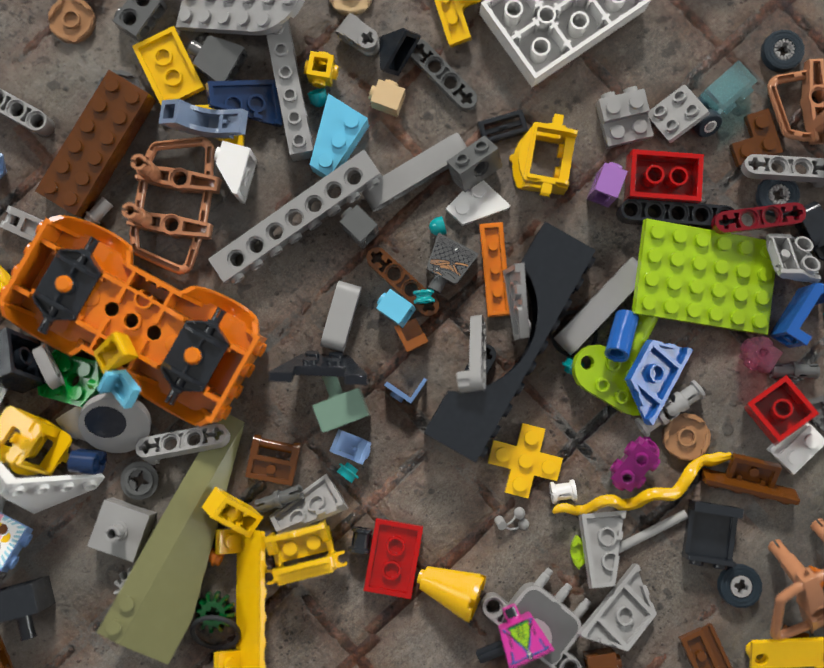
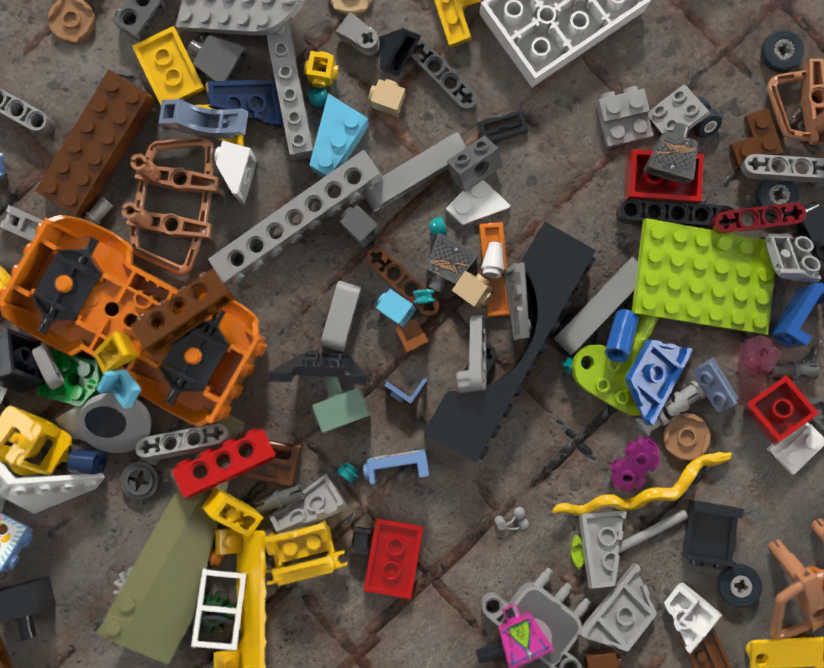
light grey brick [87,497,157,562] -> none
light blue bracket [330,429,371,465] -> none
yellow cone [417,566,486,623] -> none
yellow plate [487,423,563,498] -> none
yellow animal [509,114,578,197] -> none
white bush [549,479,577,504] -> none
medium lavender brick [587,162,628,207] -> none
clear light blue brick [699,60,758,115] -> none
reddish brown bracket [701,453,800,505] -> none
none -> reddish brown brick [130,269,236,356]
none -> red brick [172,428,276,501]
none -> white window [191,569,247,650]
none -> medium blue panel [363,449,429,485]
none -> tan brick [452,271,494,308]
none -> white cone [481,242,504,279]
none -> torso [643,123,698,185]
none -> white slope [664,582,722,653]
none -> sand blue bracket [692,358,738,413]

